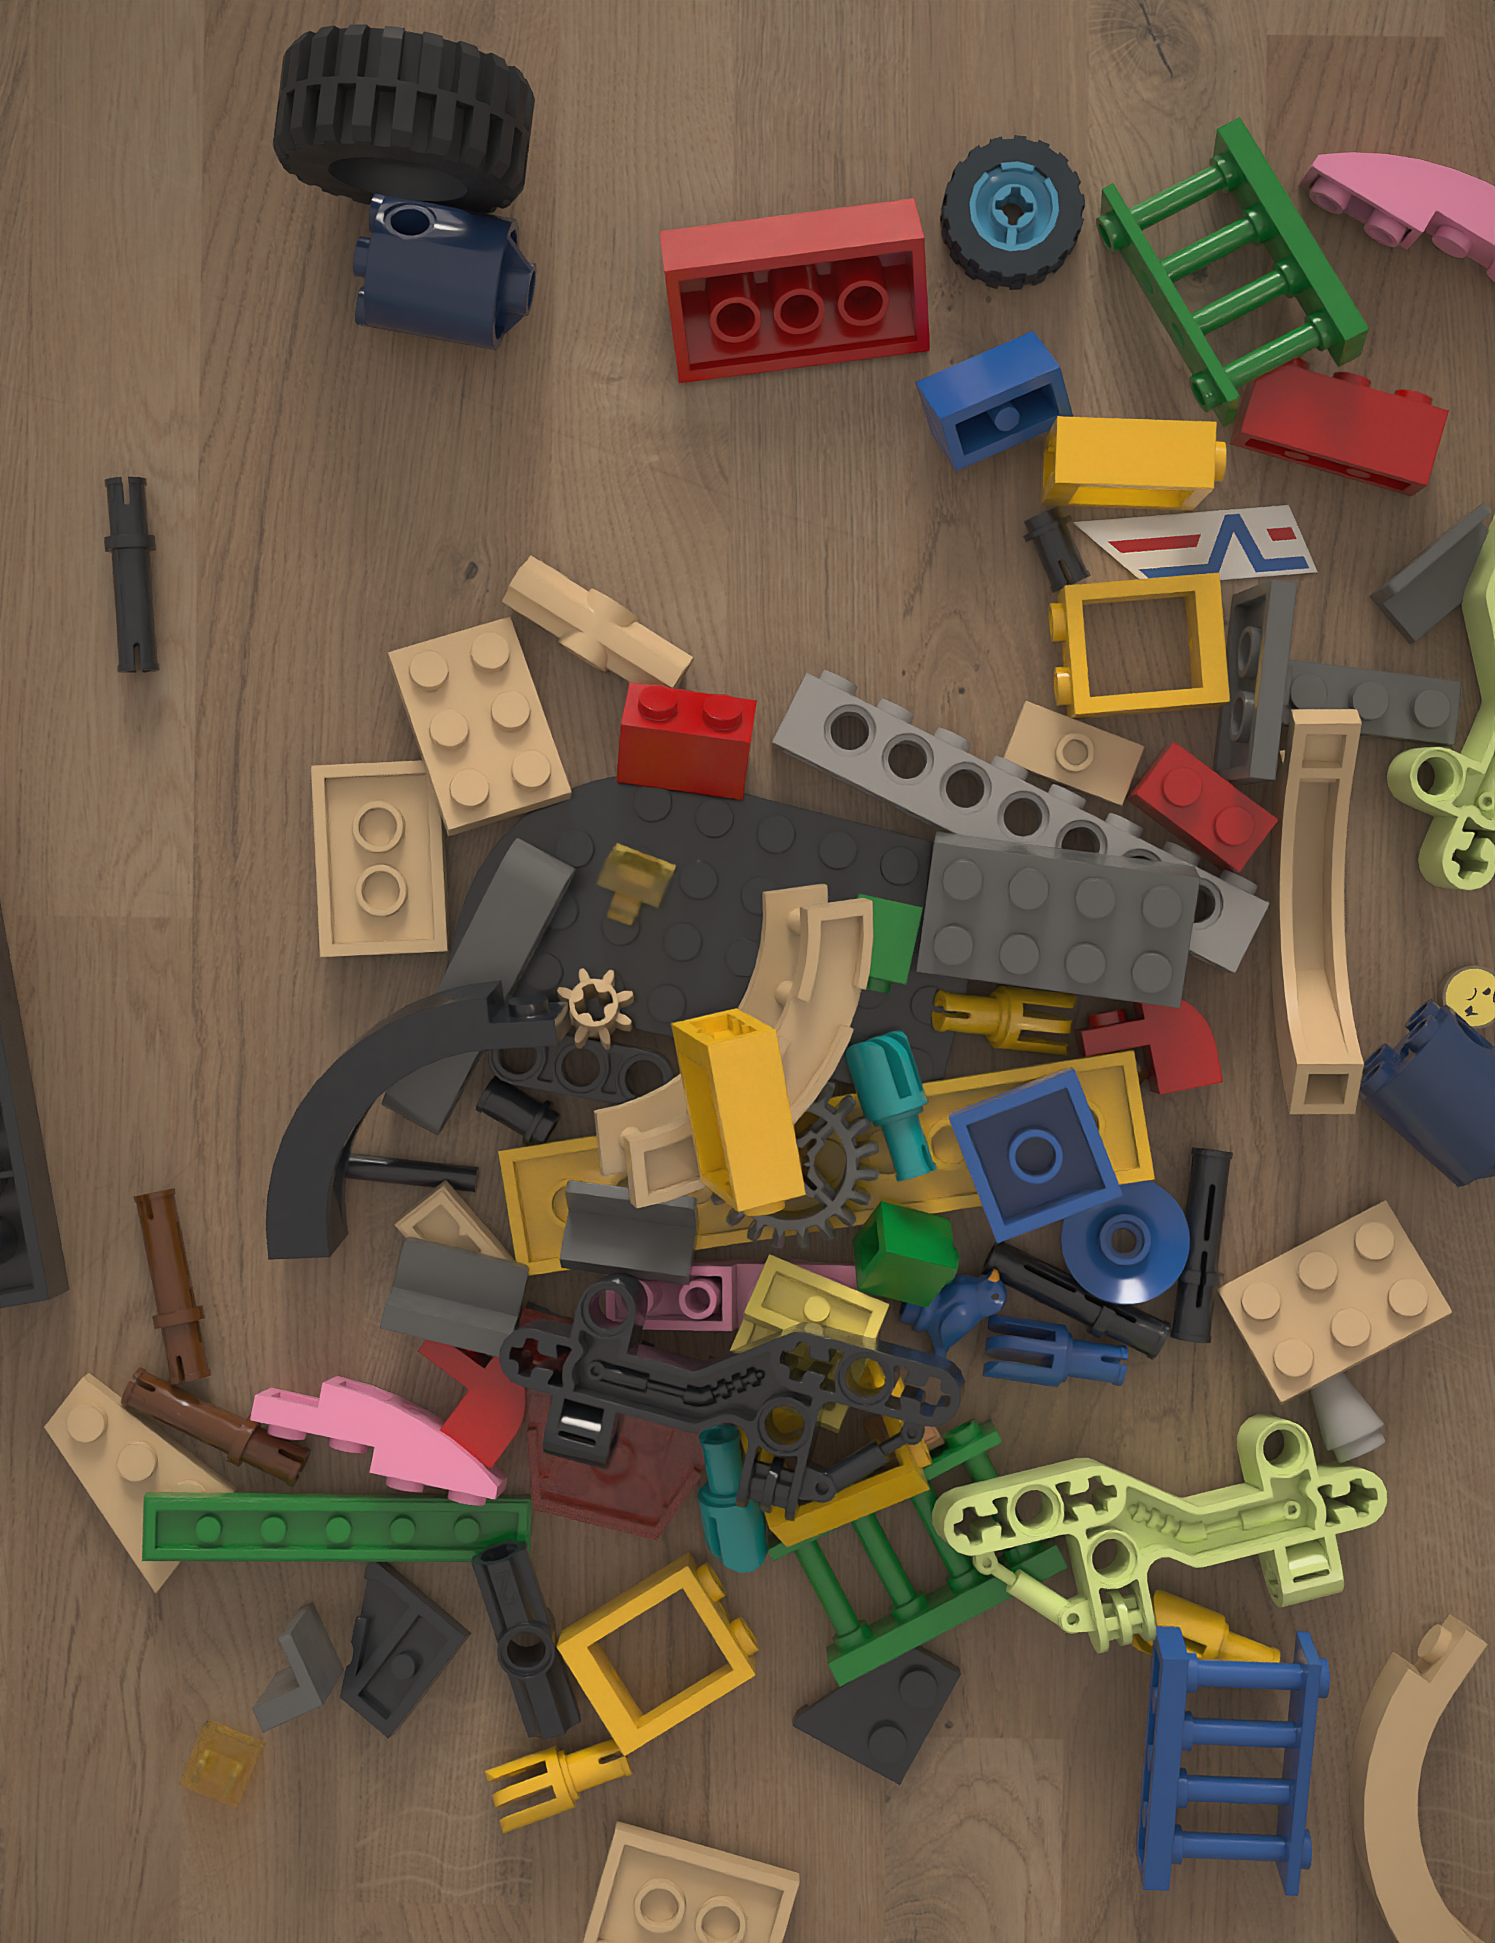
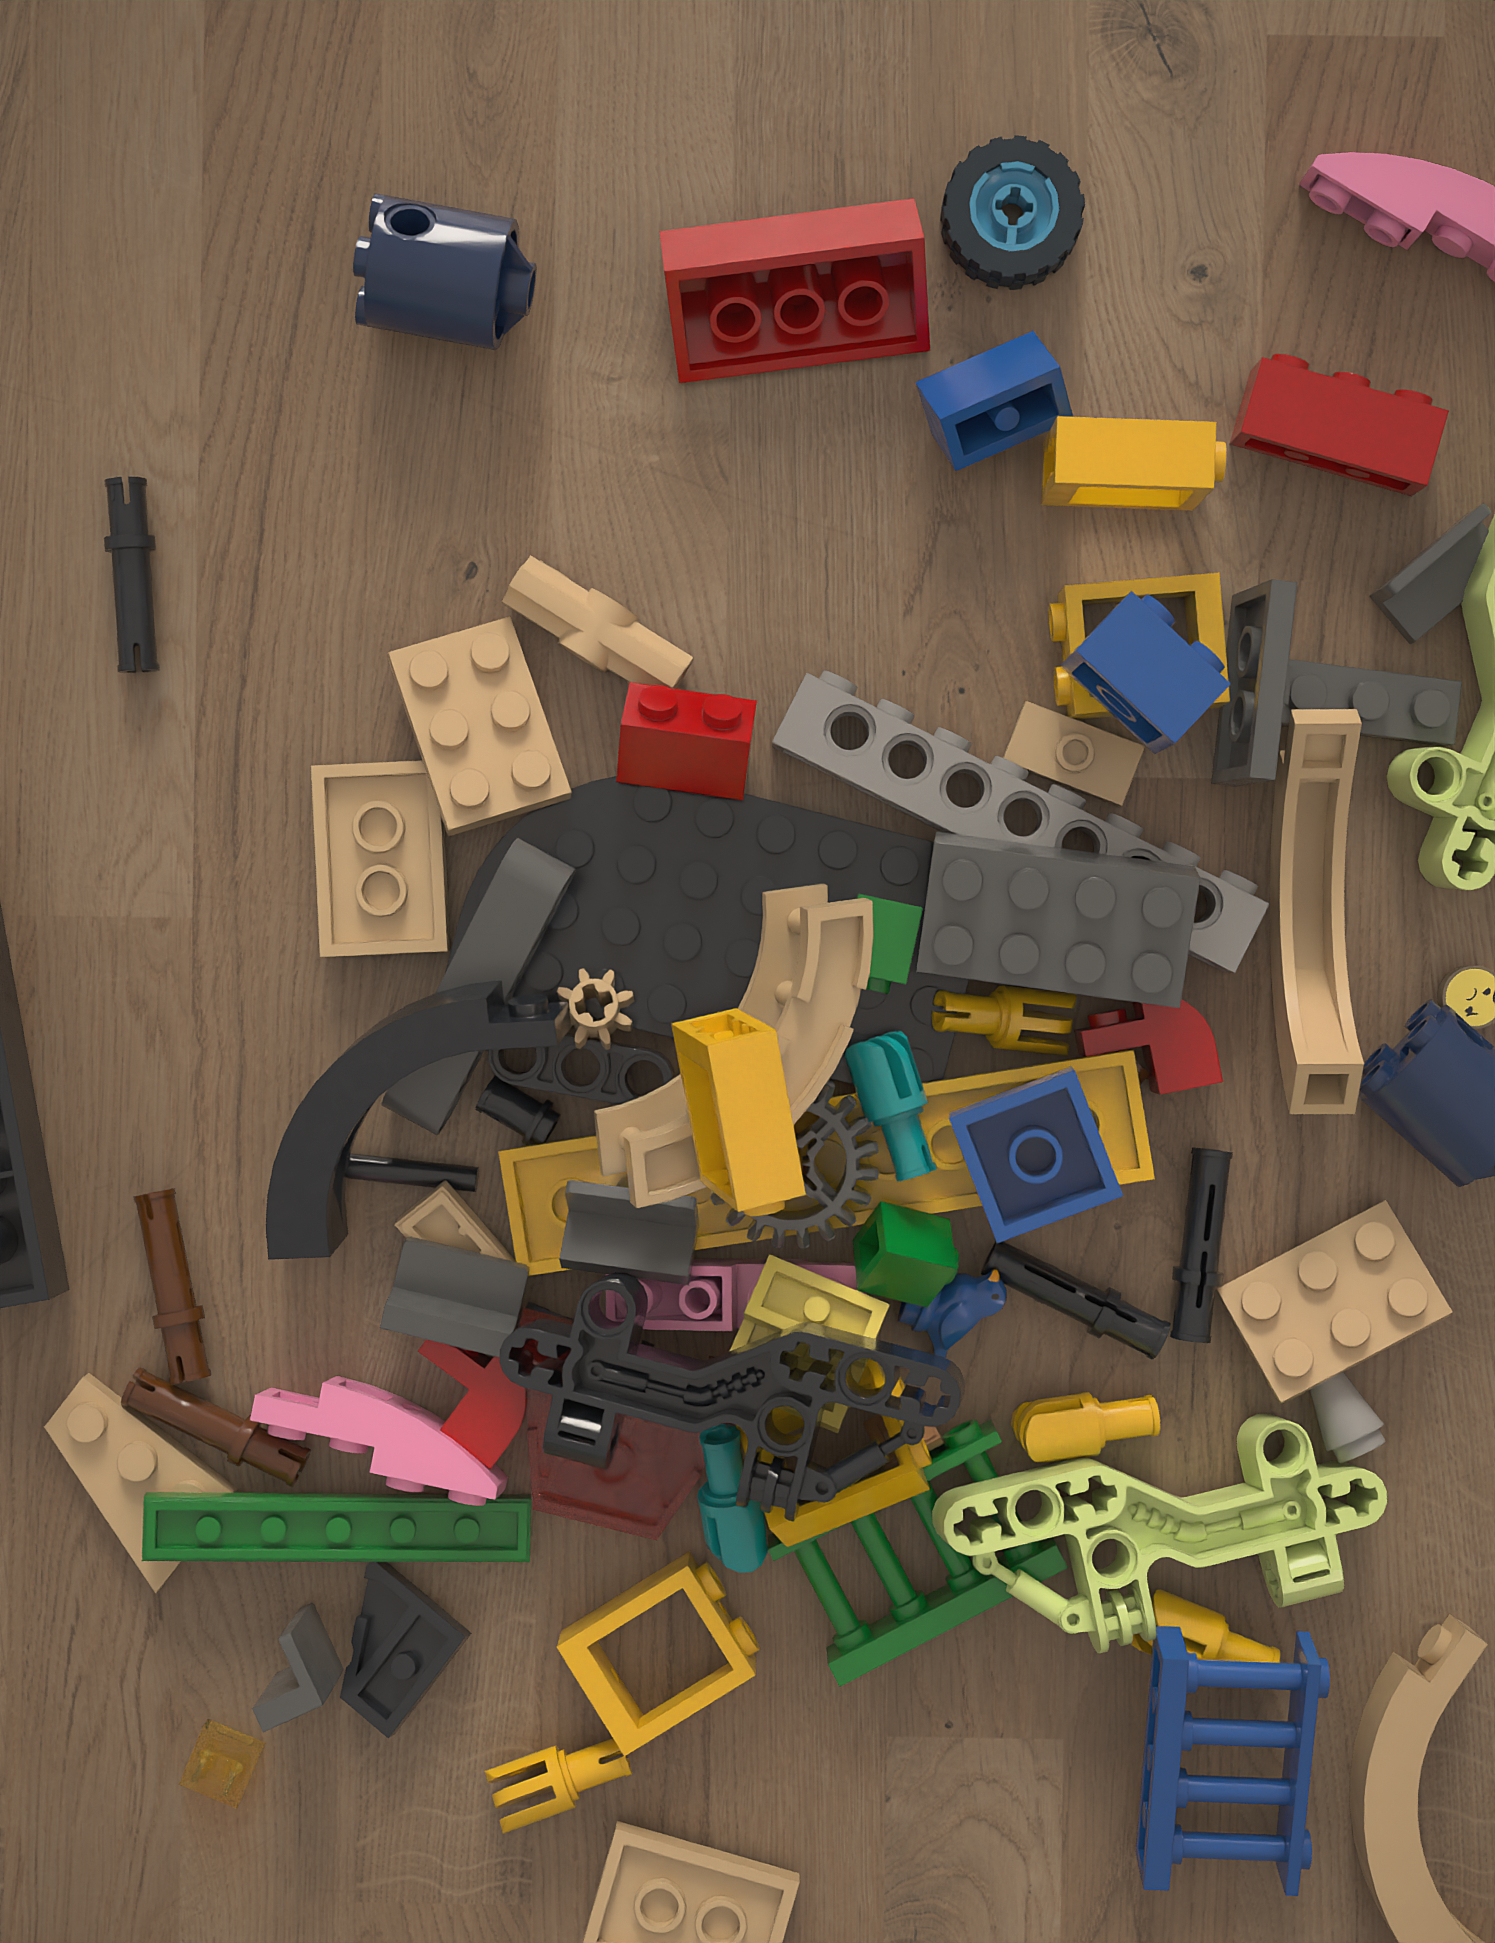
black tyre [273,24,535,213] -> none
black piece [472,1539,581,1740] -> none
clear yellow tile [597,843,676,926] -> none
black wing [792,1645,961,1785] -> none
blue arm [983,1314,1128,1388] -> none
black pin [1023,506,1091,593] -> none
blue dish [1061,1180,1190,1304] -> none
white sticker [1073,505,1317,580] -> none
green fence [1096,117,1369,427] -> none
red brick [1125,742,1278,873] -> none
none -> yellow arm [1011,1392,1160,1462]
none -> blue brick [1060,591,1231,754]

